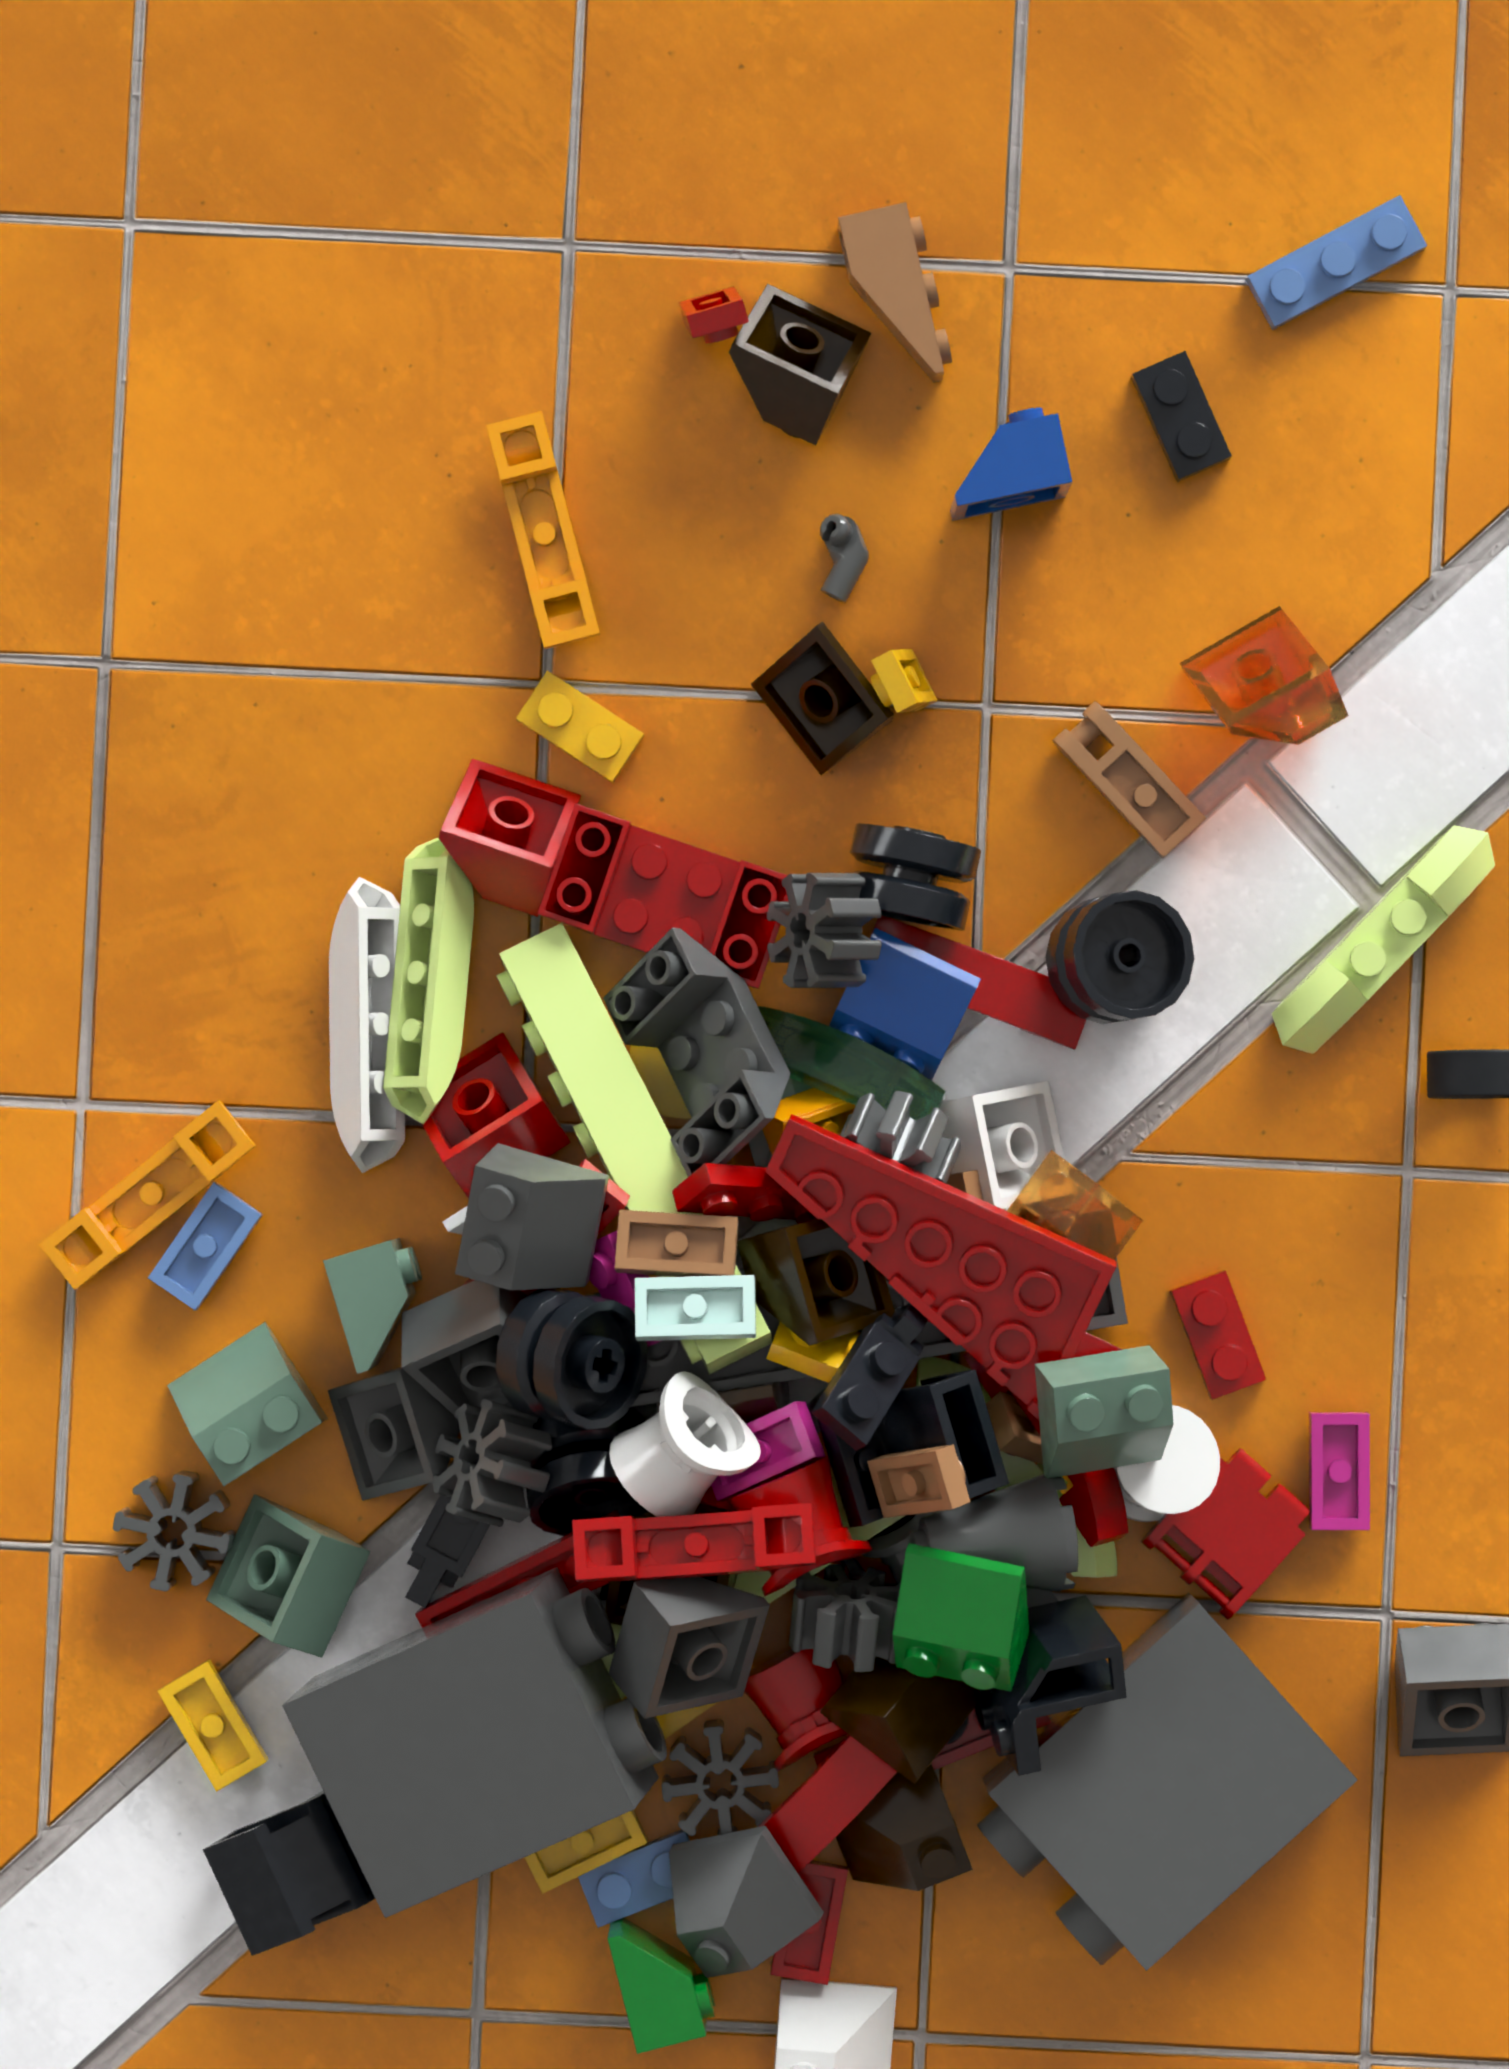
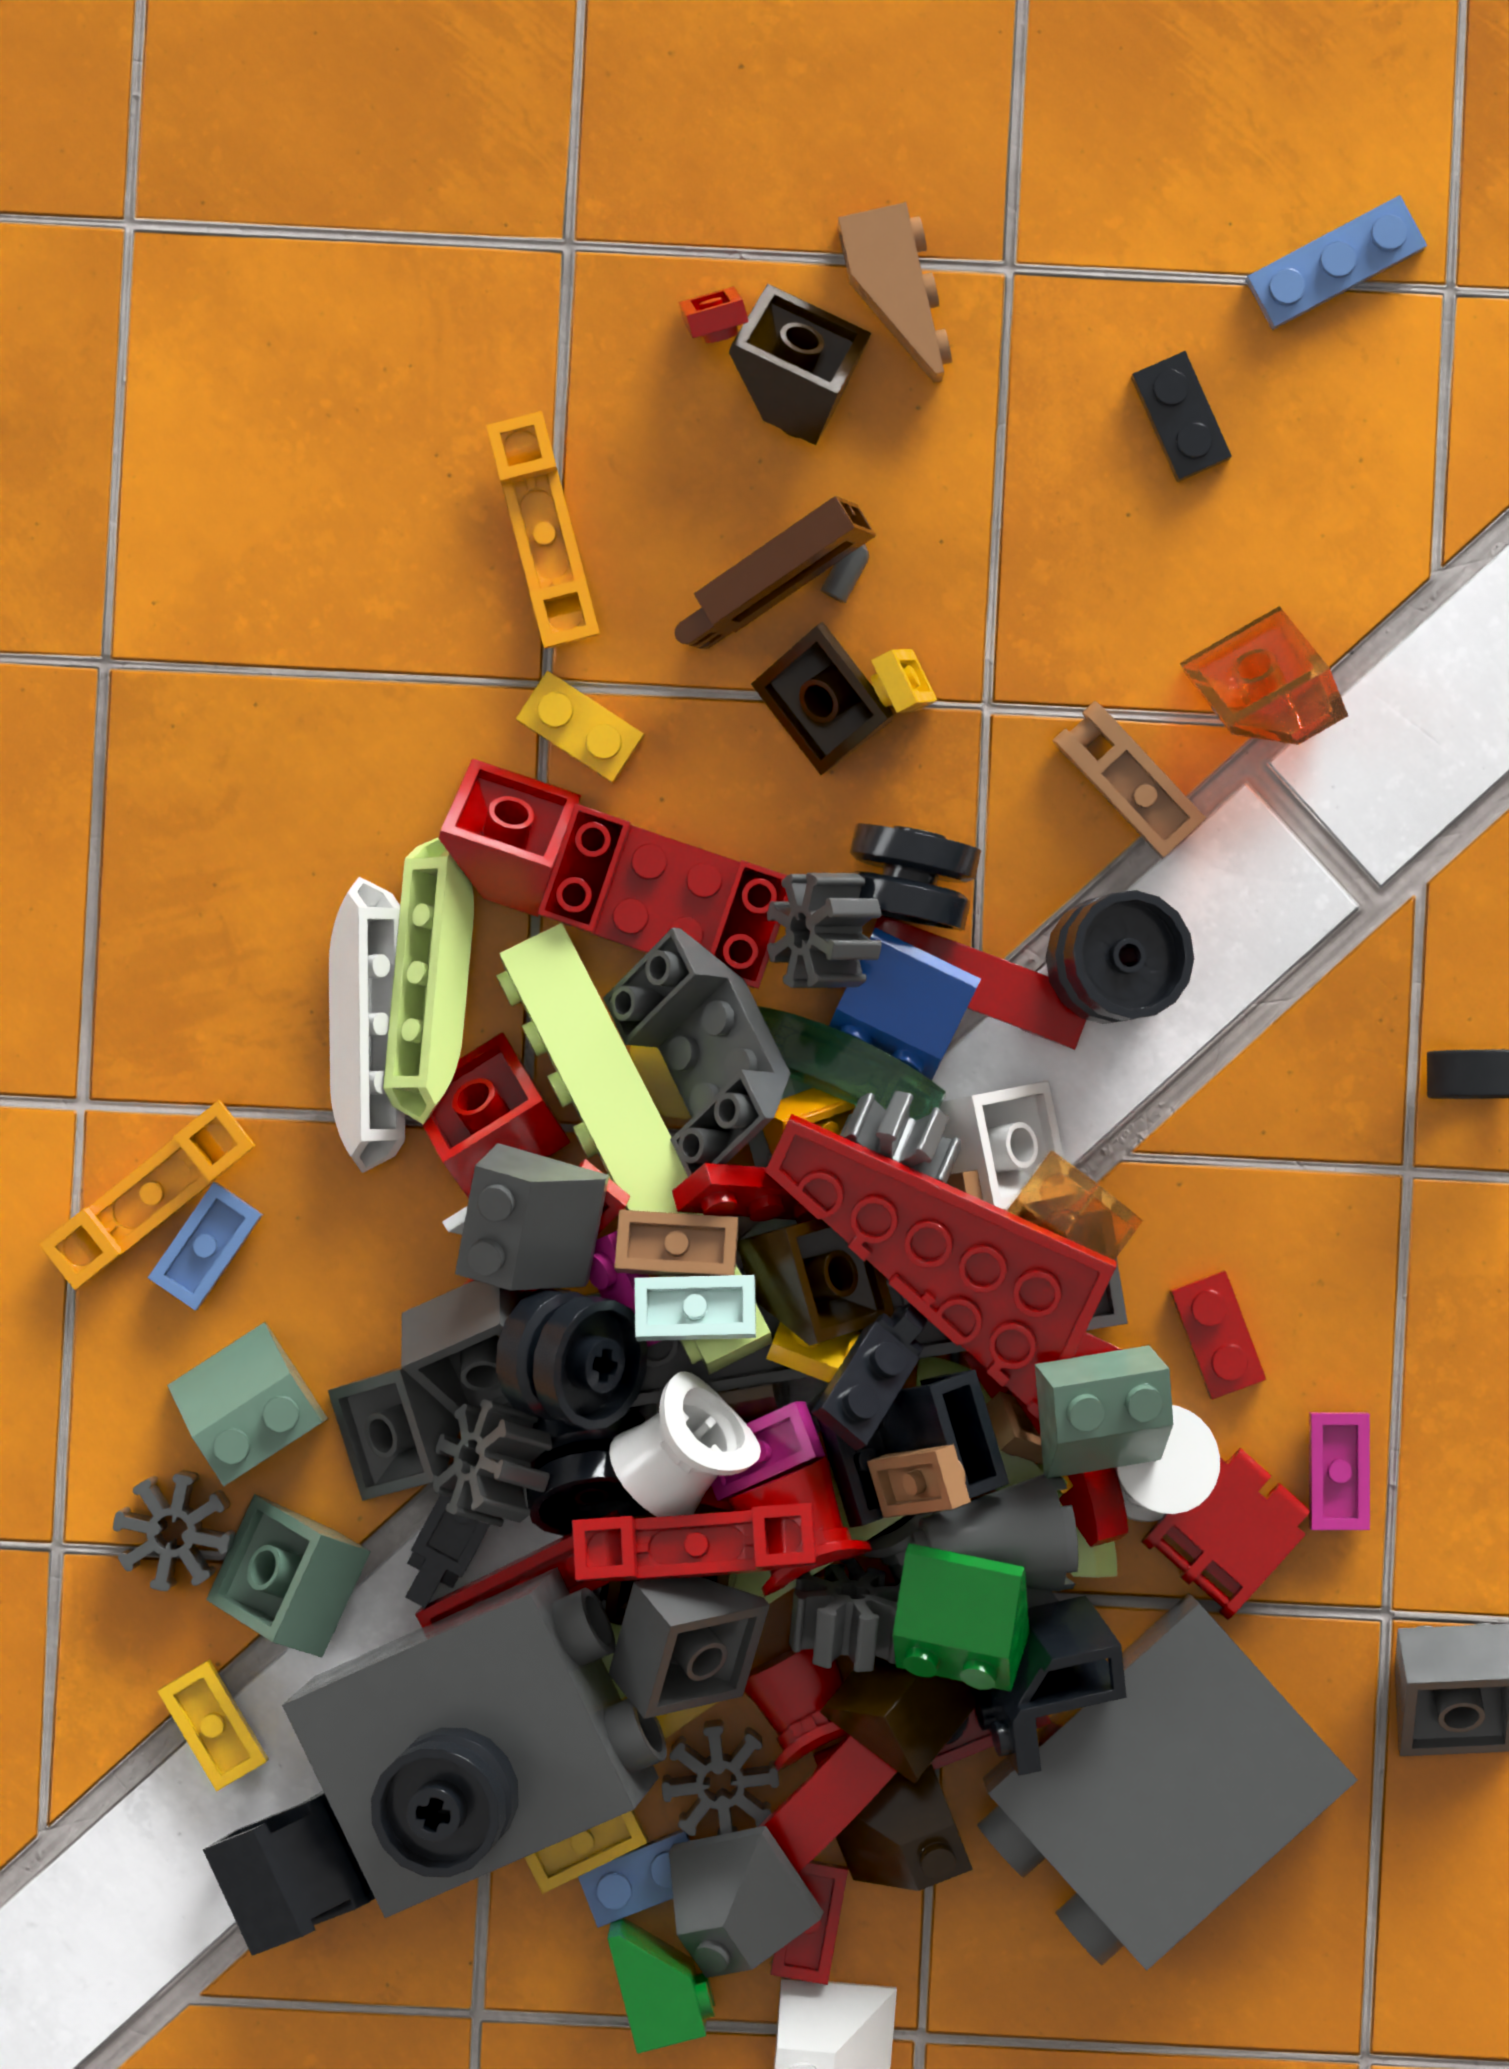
sand green slope [323,1238,422,1374] -> none
blue slope [950,408,1072,521] -> none
yellowish green brick [1272,825,1495,1054] -> none
none -> black wheel [371,1728,519,1877]
none -> reddish brown hinge [675,496,876,649]

